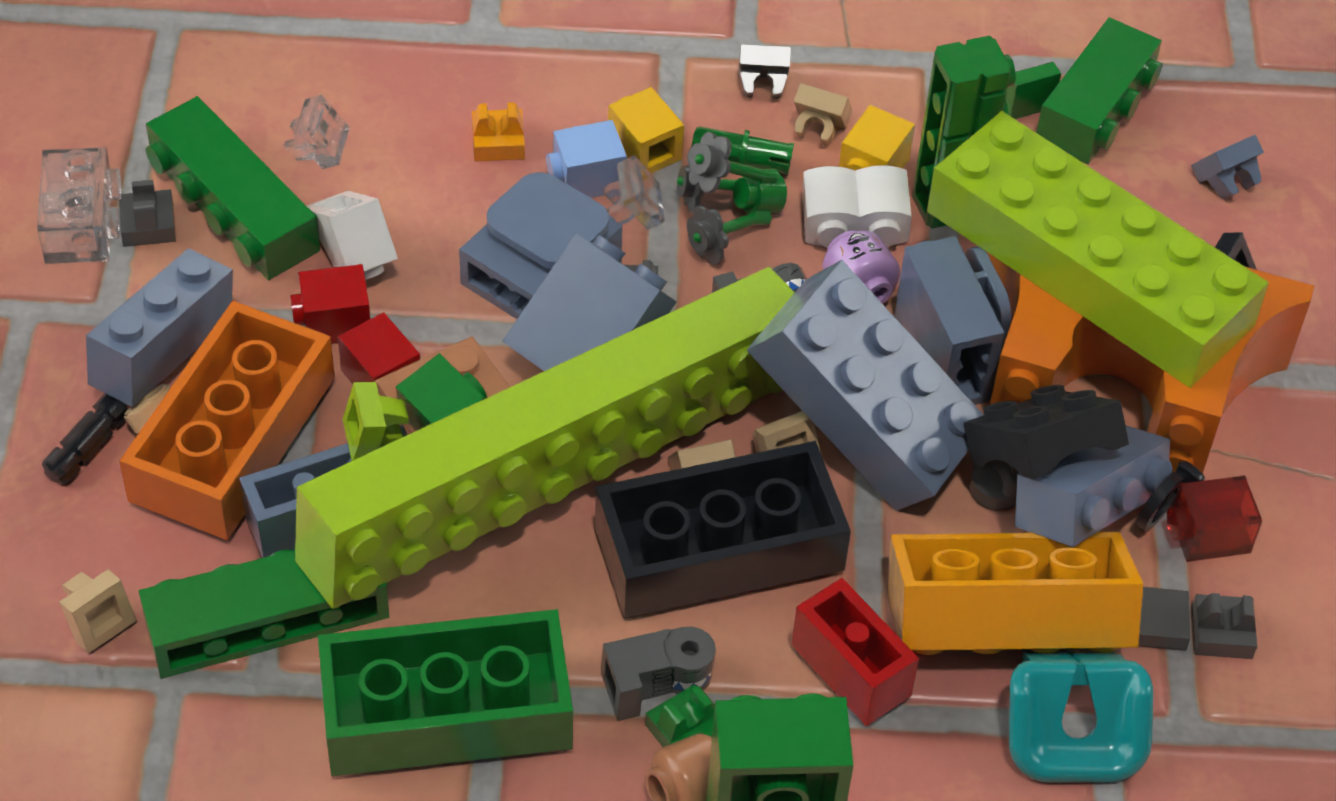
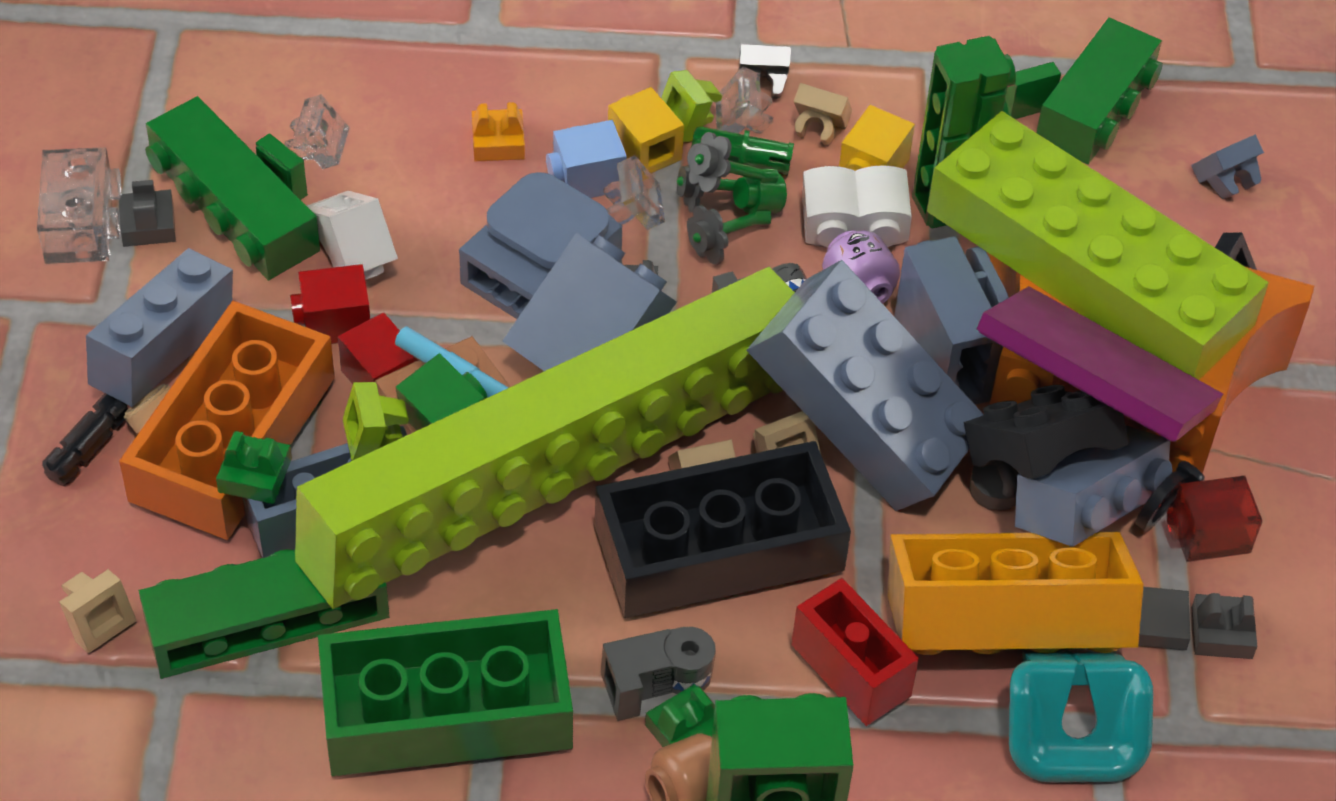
none -> green tile [216,431,292,504]
none -> green tile [256,133,308,200]
none -> medium azure piece [395,326,509,398]
none -> lime tile [661,70,723,142]
none -> clear tile [715,66,774,134]
none -> magenta tile [976,286,1223,442]

